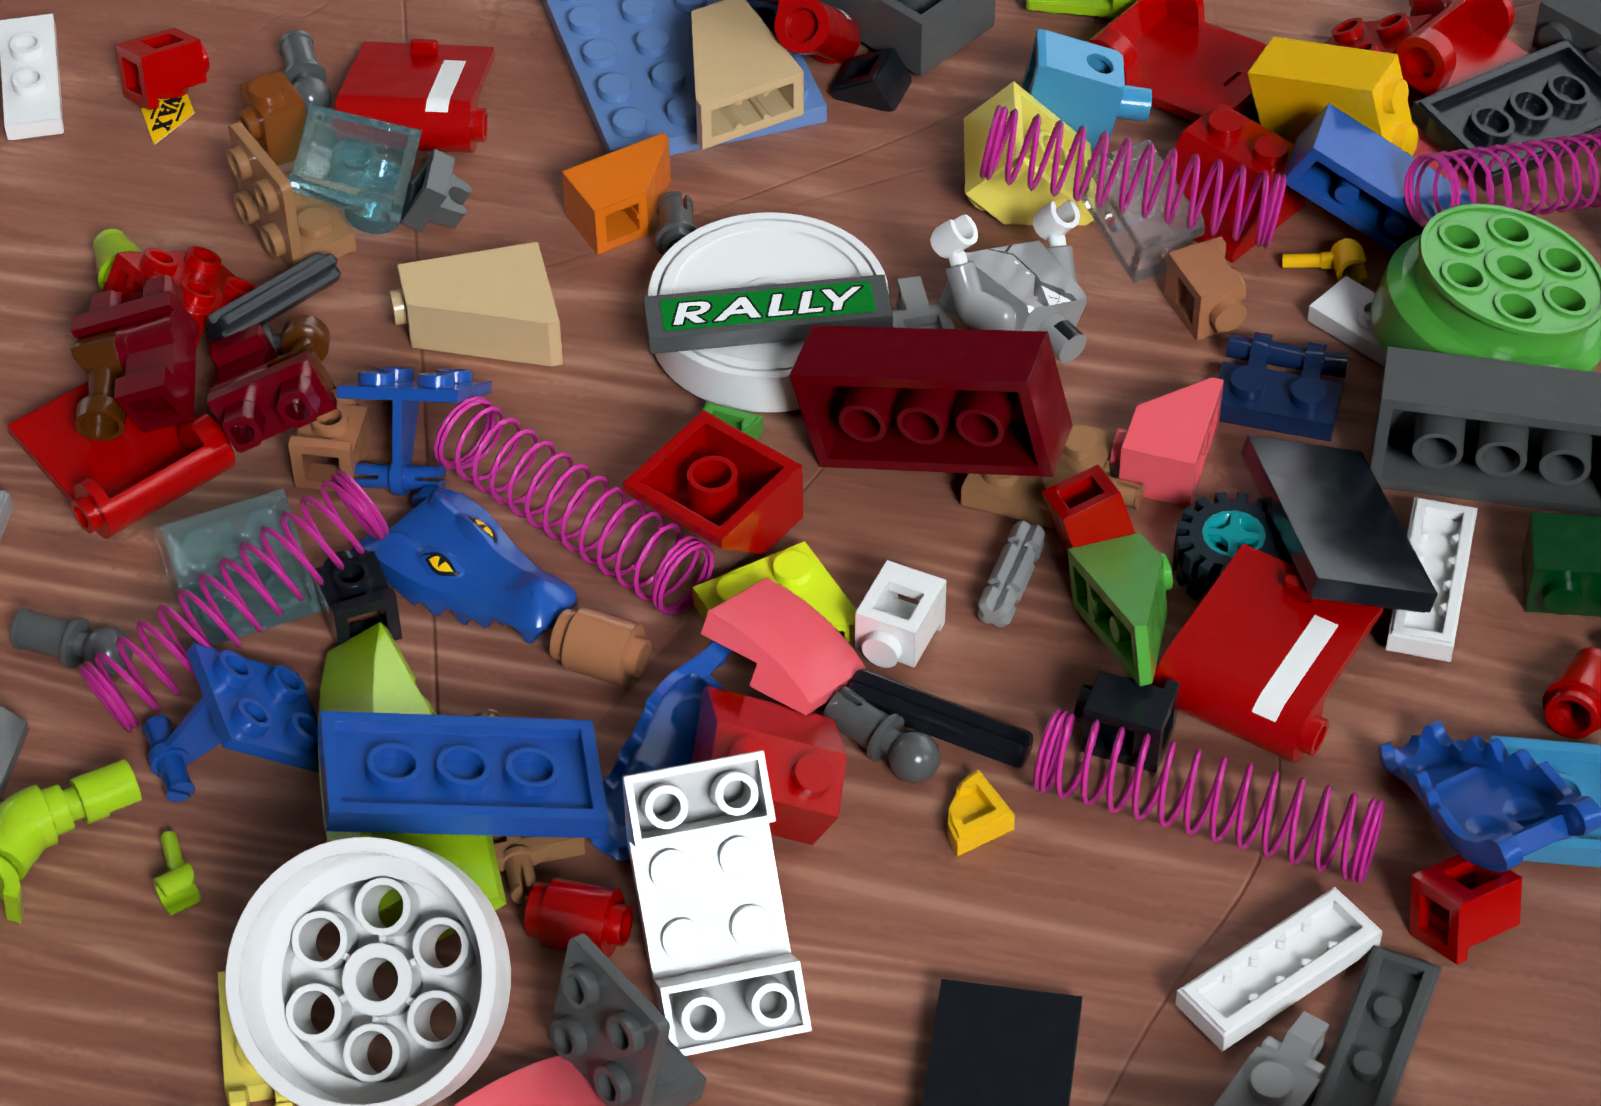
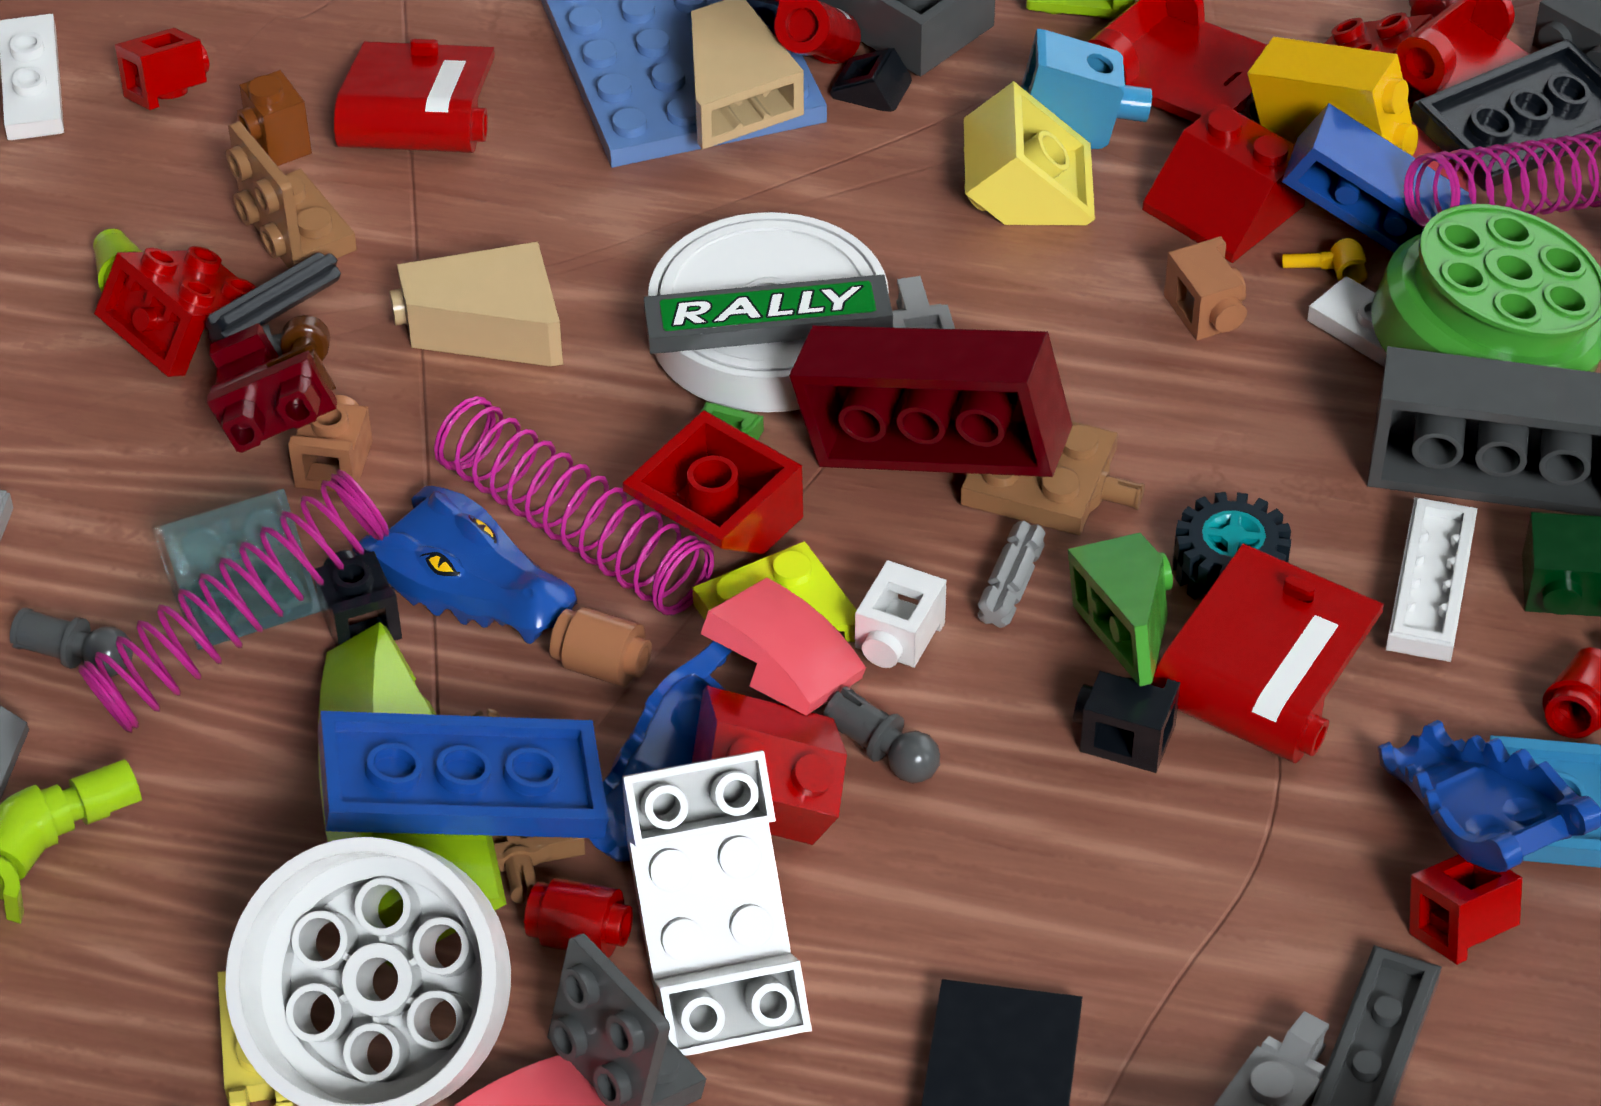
red door [7,381,236,539] -> none
dark red hips [70,275,199,441] -> none
yellow sticker [141,94,195,145] -> none
blue plate [142,643,319,802] -> none
lime hand [153,831,202,916] -> none
dark grey pin [278,30,332,121] -> none
clear light blue slope [288,104,422,234] -> none
blue plate [337,367,492,496] -> none
dark grey tile [401,149,472,232] -> none
orange slope [562,132,671,255] -> none
dark grey pin [655,191,698,256] -> none
black axle [848,669,1033,768] -> none
light grey torso [930,200,1087,363] -> none
yellow tile [947,770,1015,857] -> none
dark pink piece [979,105,1287,249] -> none
dark pink piece [1033,708,1385,885] -> none
red brick [1041,464,1135,556] -> none
clear brick [1081,140,1205,283] -> none
coral slope [1110,377,1224,507] -> none
white plate [1175,886,1383,1052] -> none
dark blue plate [1219,332,1350,442] -> none
black tile [1241,435,1438,613] -> none

